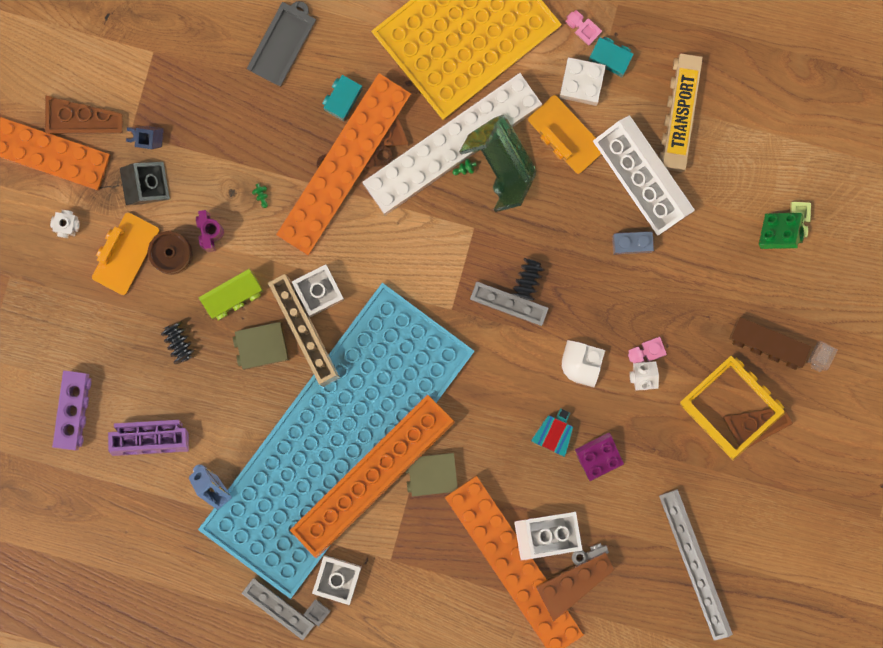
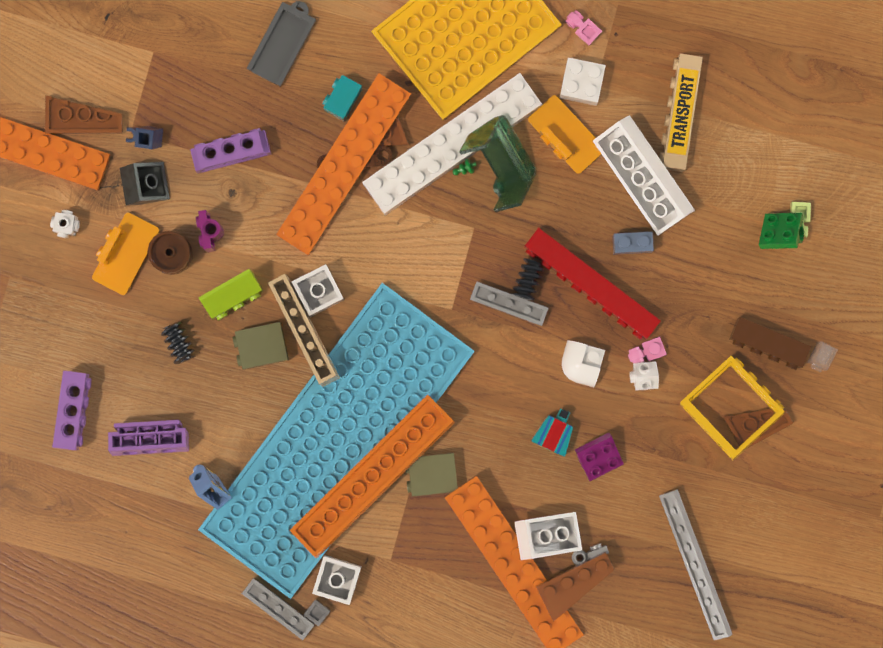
green hair [252,183,268,208] -> none
teal brick [588,37,634,77] -> none
none -> medium lavender brick [190,128,272,174]
none -> red brick [524,227,661,340]

